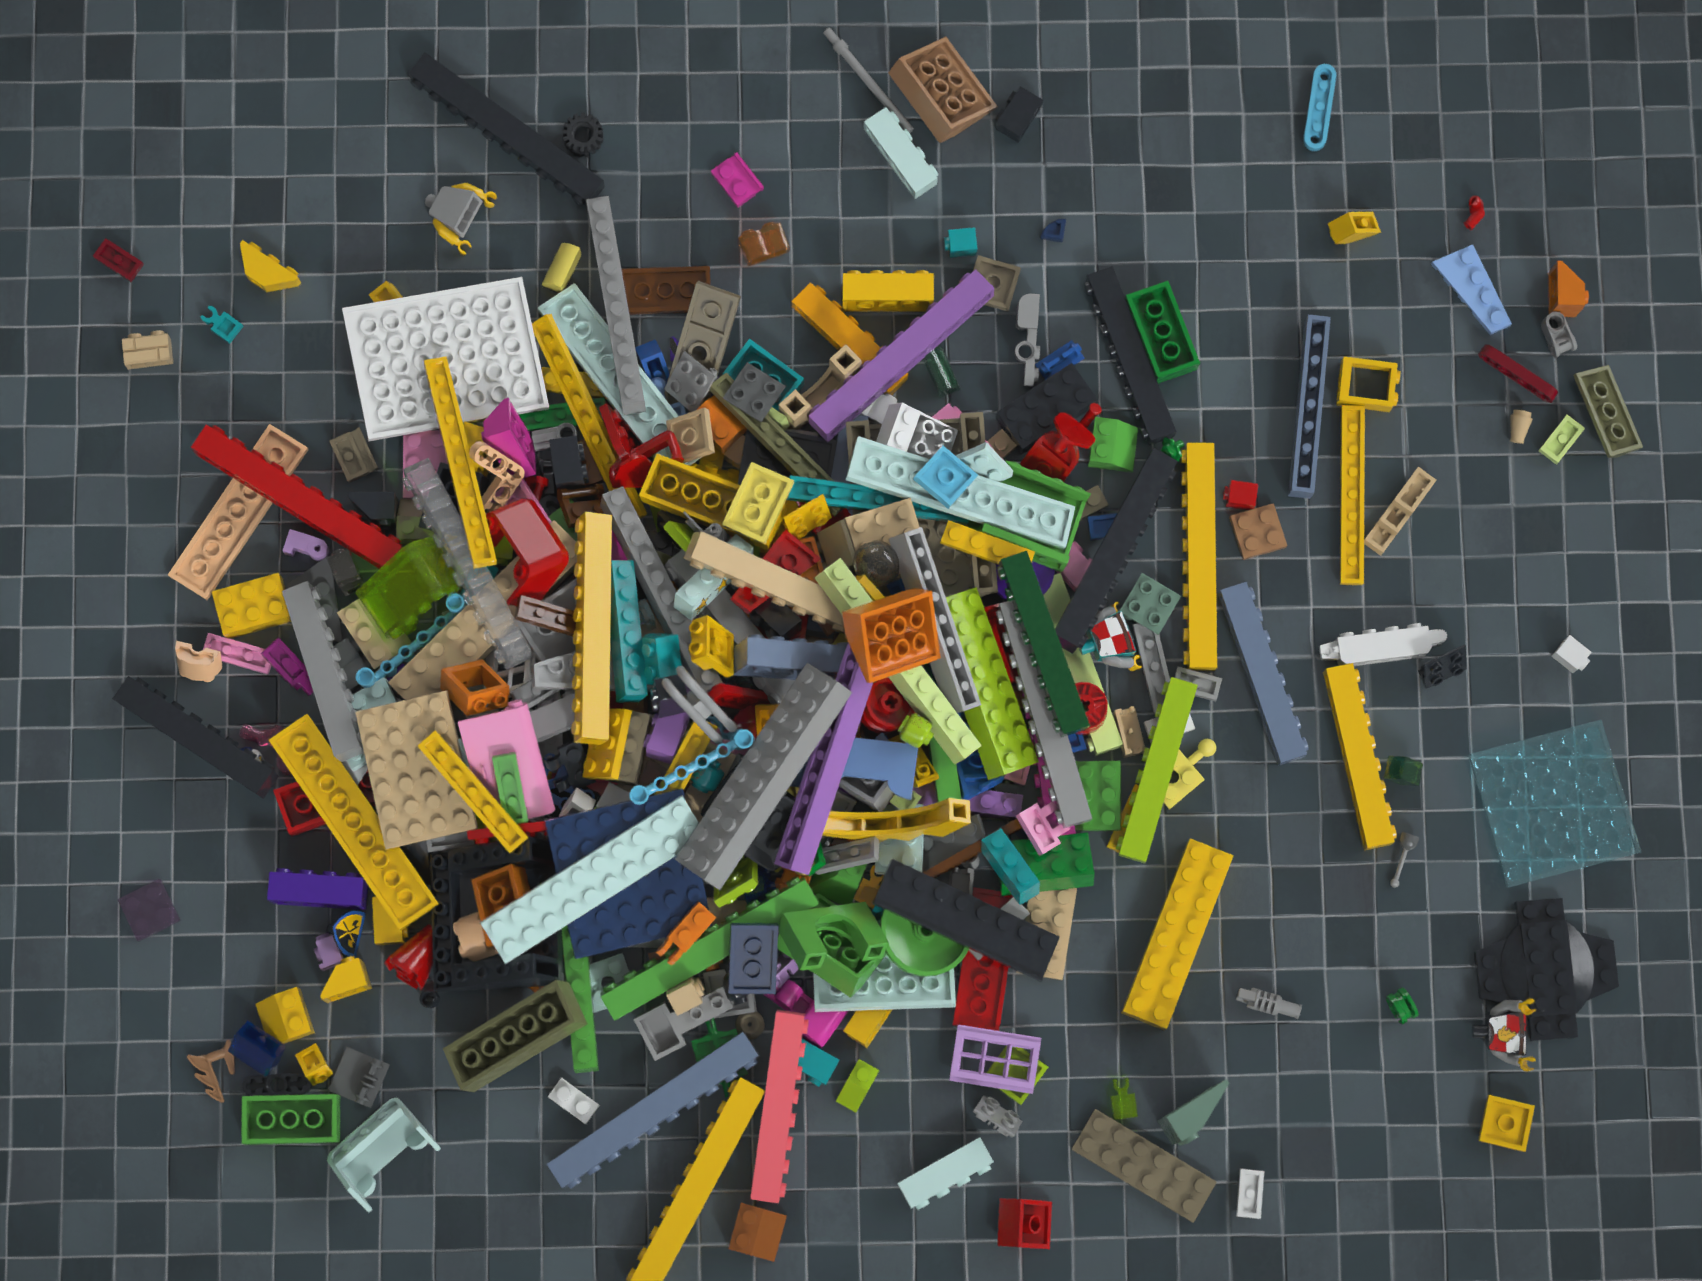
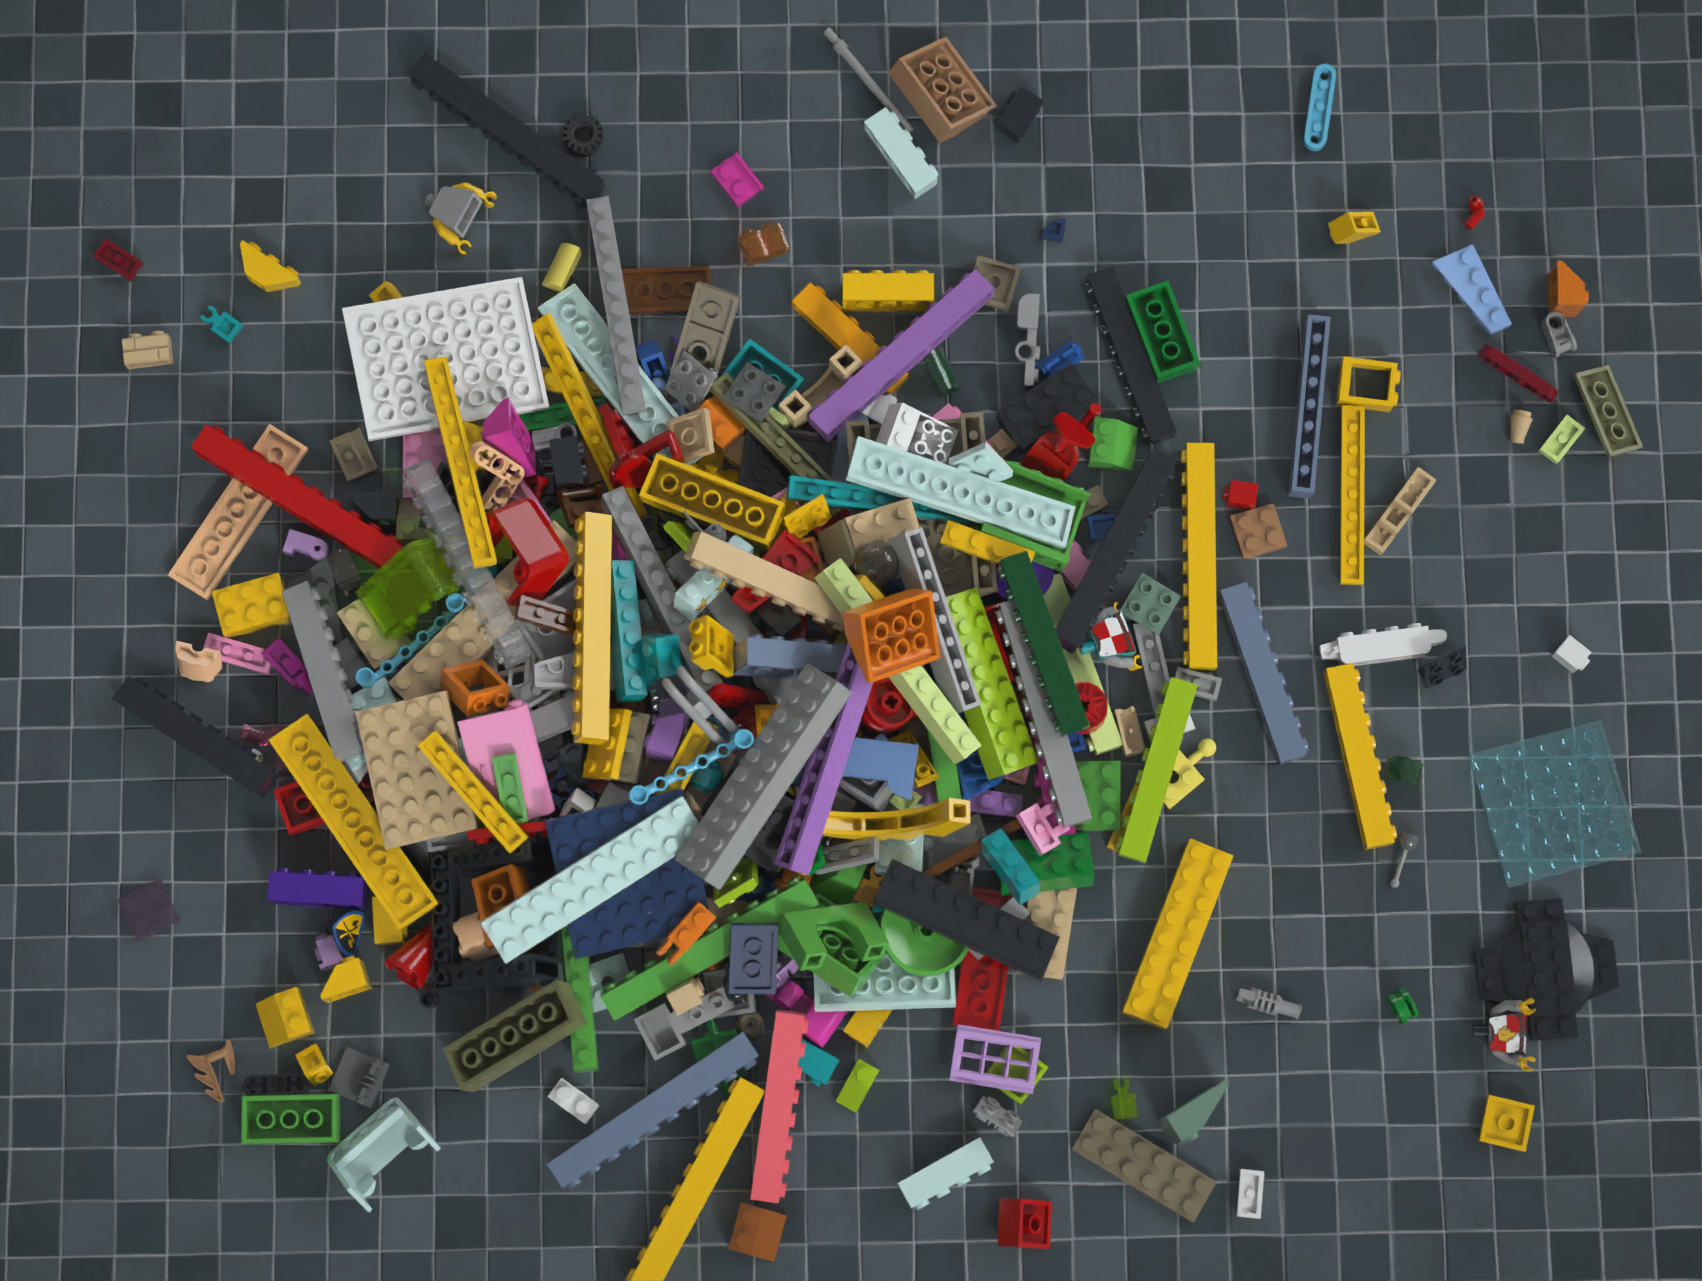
clear blue brick [228,1021,287,1077] -> none
light yellow plate [722,462,794,545] -> none
lime head [898,713,934,748] -> none
medium azure plate [913,446,978,509] -> none
teal brick [944,227,977,258] -> none
green plant [1161,437,1185,462] -> none

